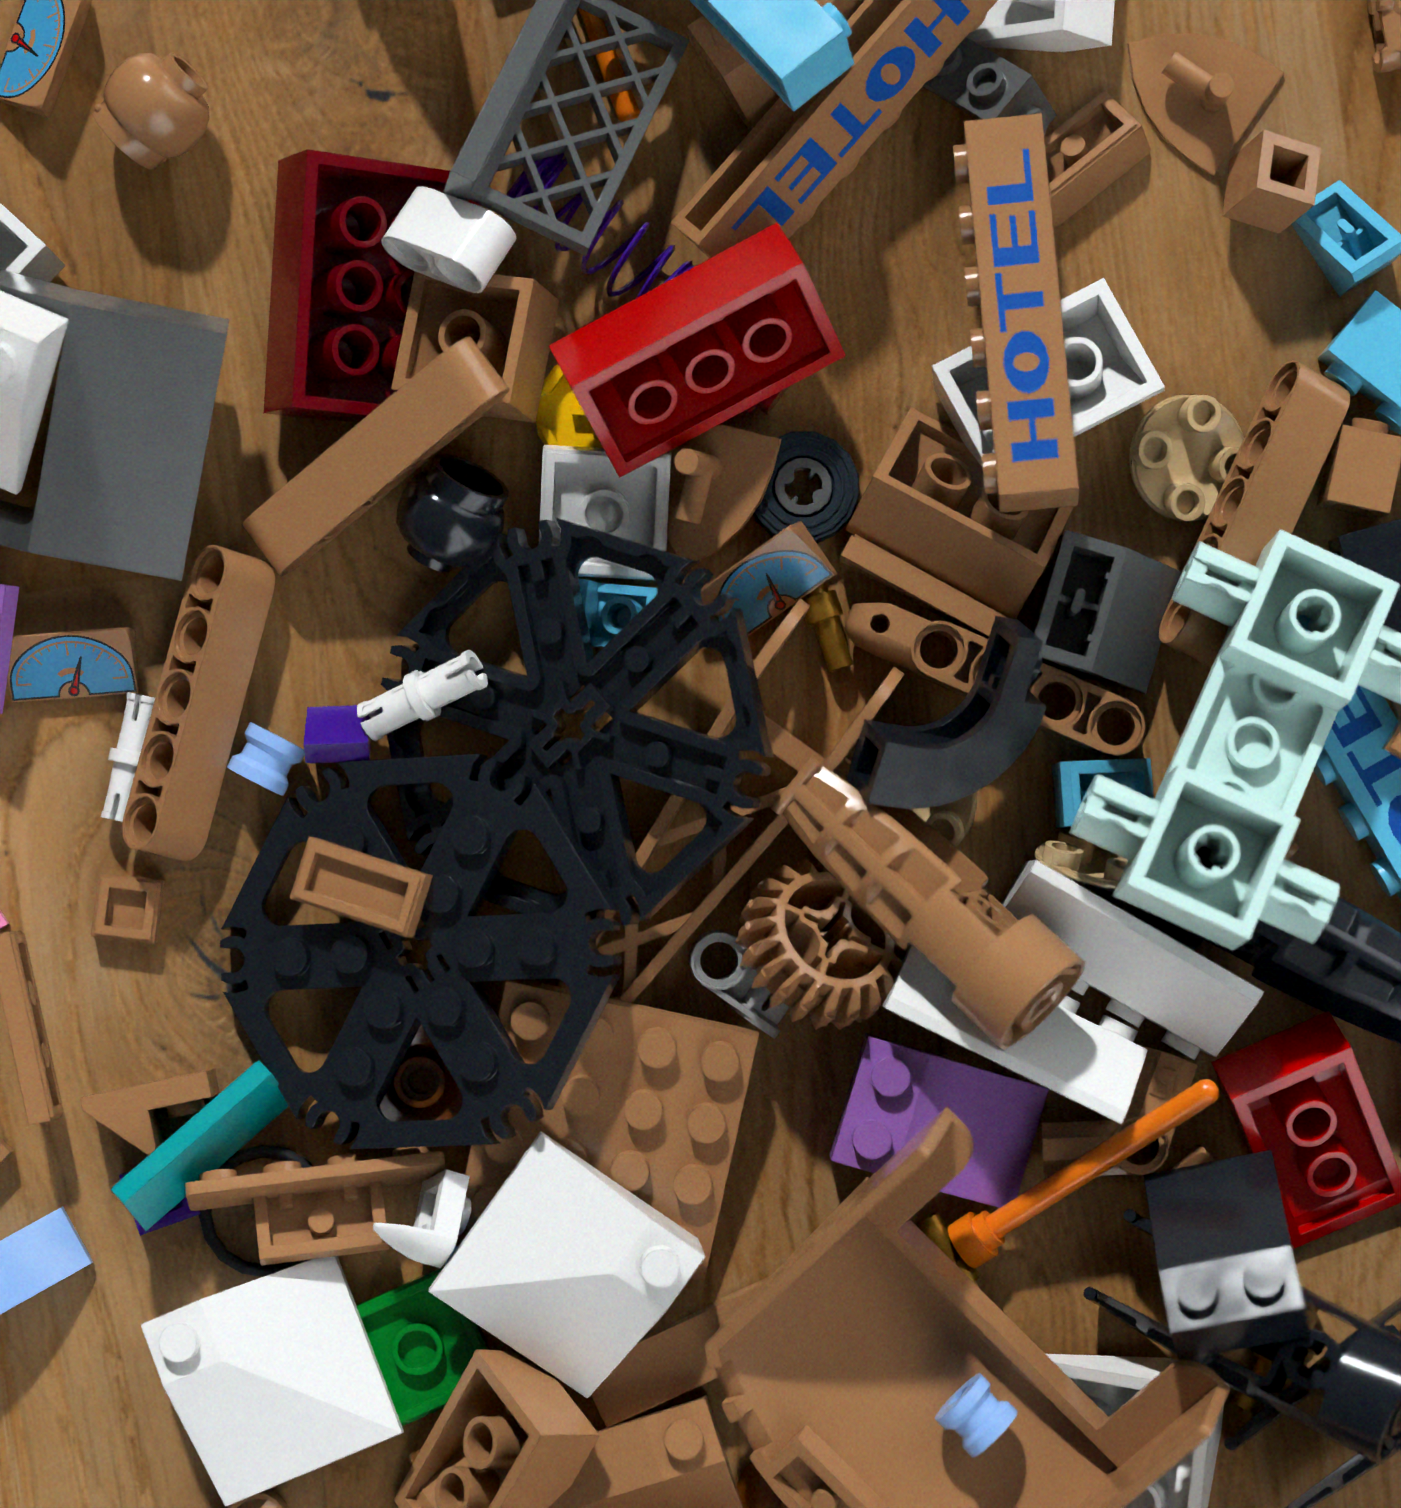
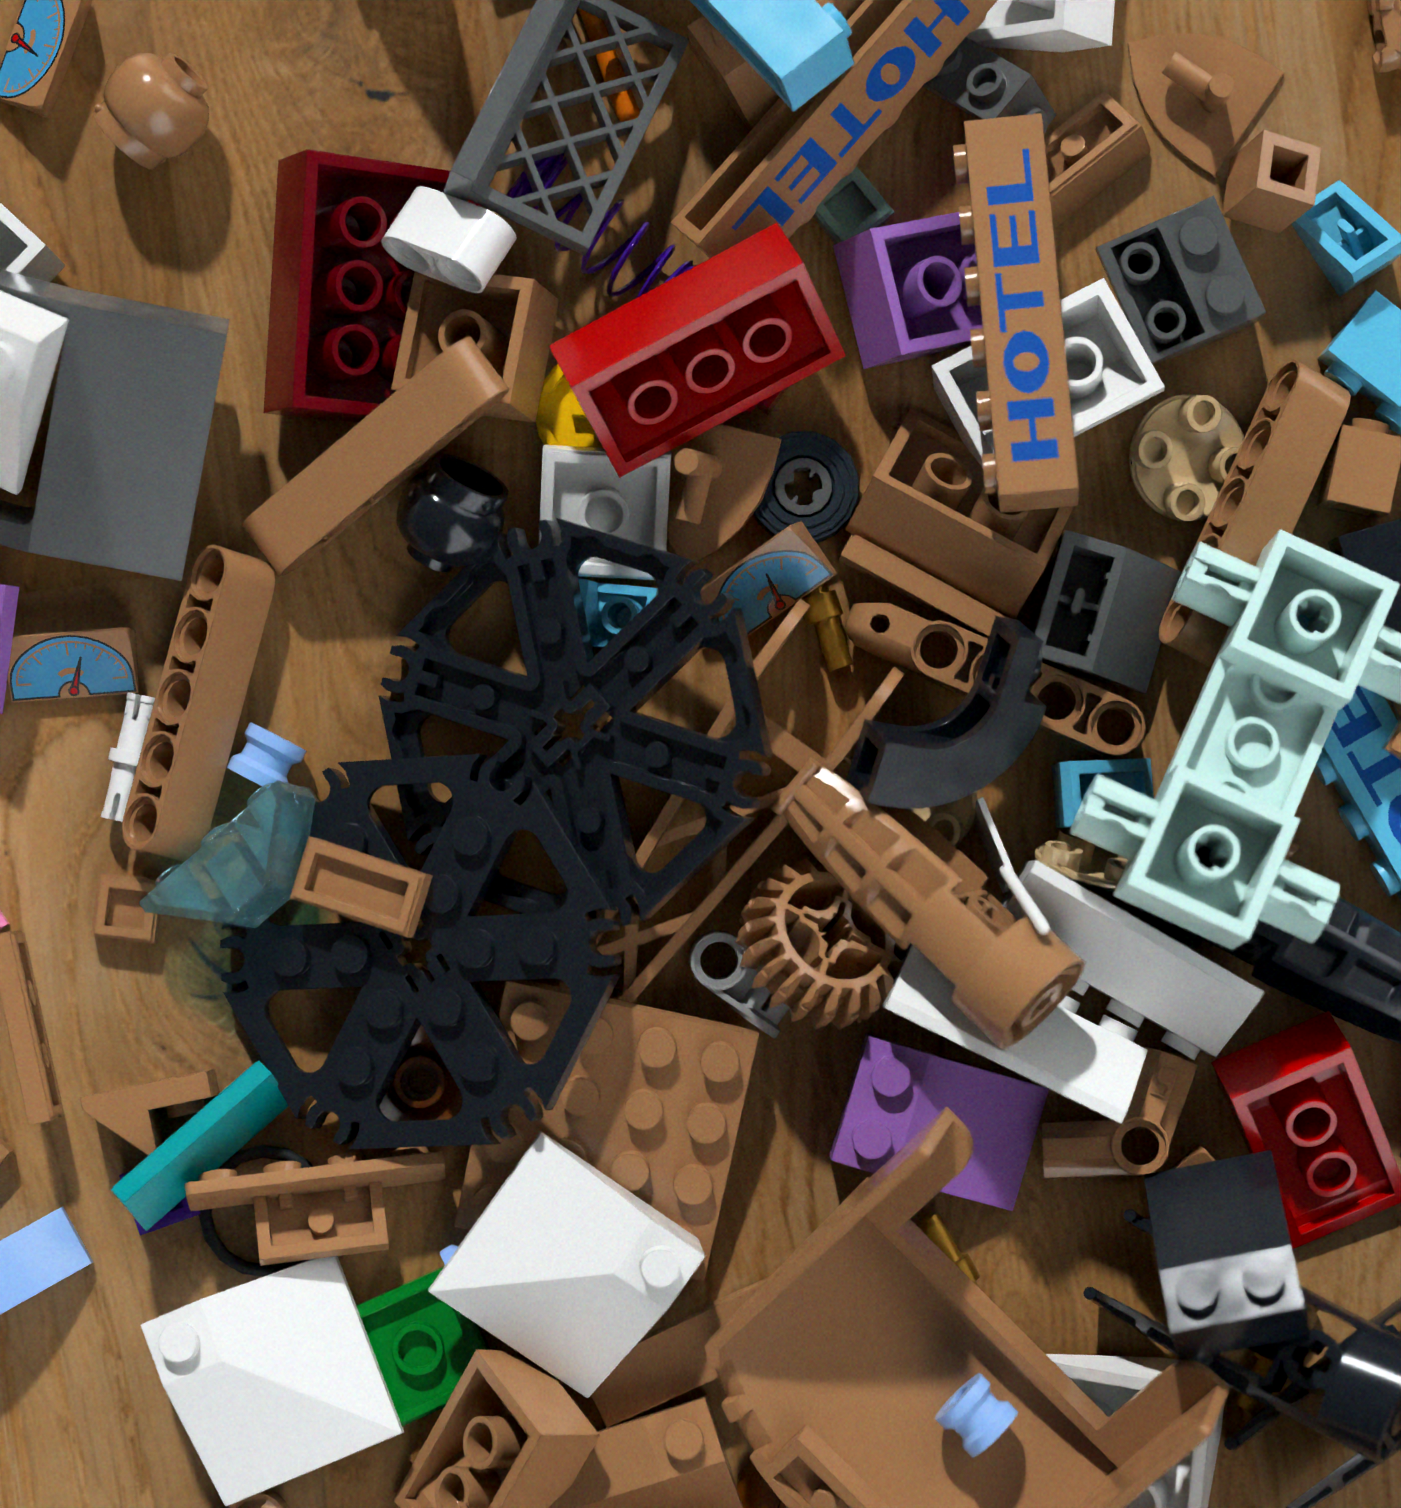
dark purple tile [303,705,371,763] -> none
white pin [357,650,488,741] -> none
white plate [373,1169,471,1268] -> none
orange piece [948,1079,1219,1269] -> none
none -> clear light blue slope [139,780,315,928]
none -> sand green tile [813,166,894,244]
none -> medium lavender slope [833,212,982,369]
none -> white piece [973,797,1050,935]
none -> dark grey slope [1095,196,1266,364]

